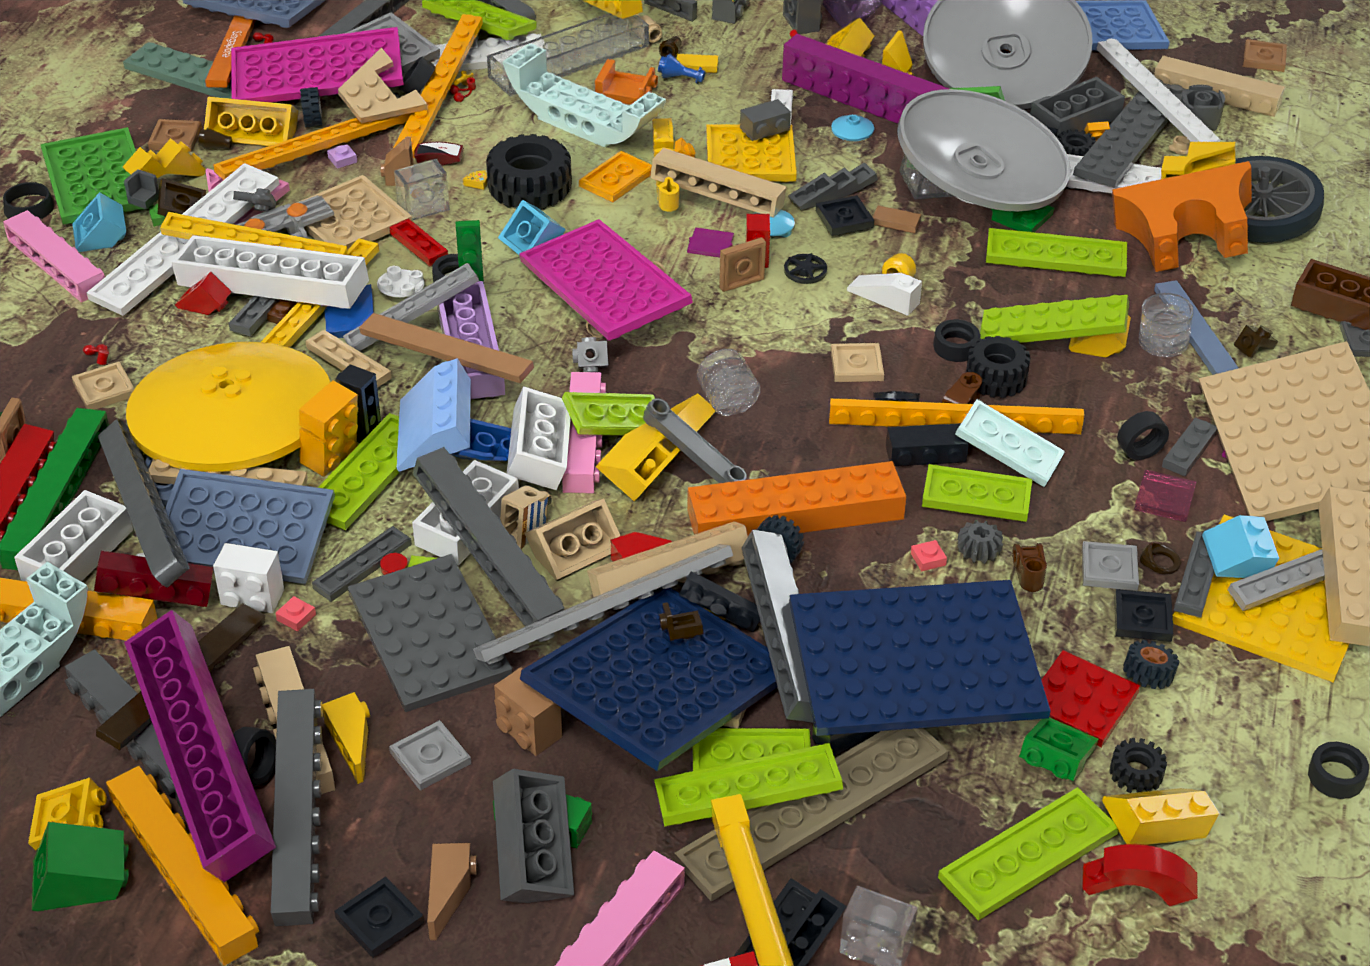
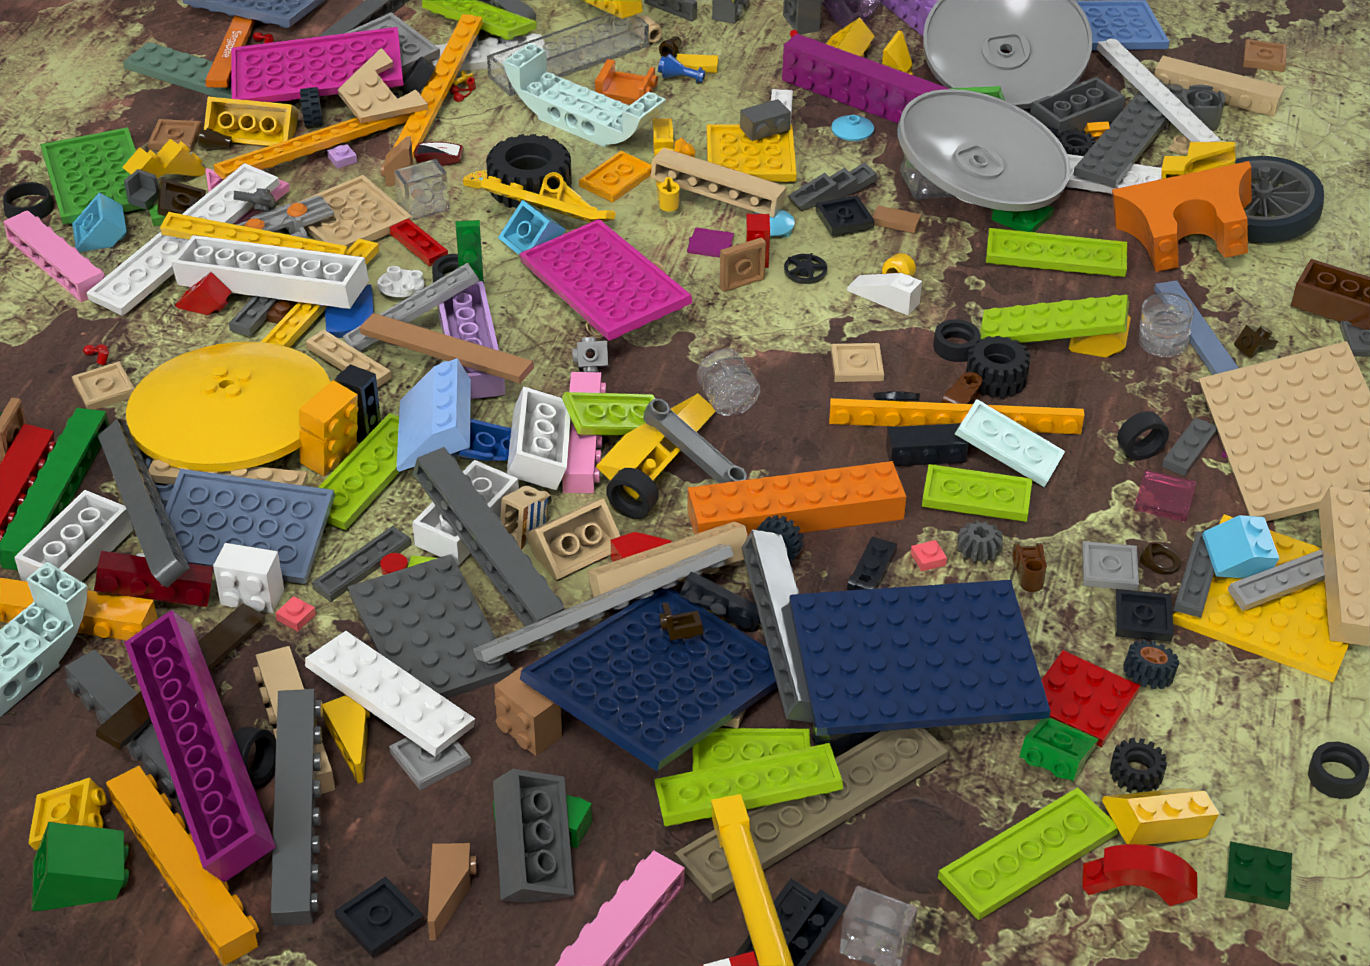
none -> white plate [305,631,475,756]
none -> yellow piece [480,172,616,223]
none -> black tyre [606,468,659,519]
none -> black plate [847,536,897,591]
none -> dark green plate [1224,841,1292,910]

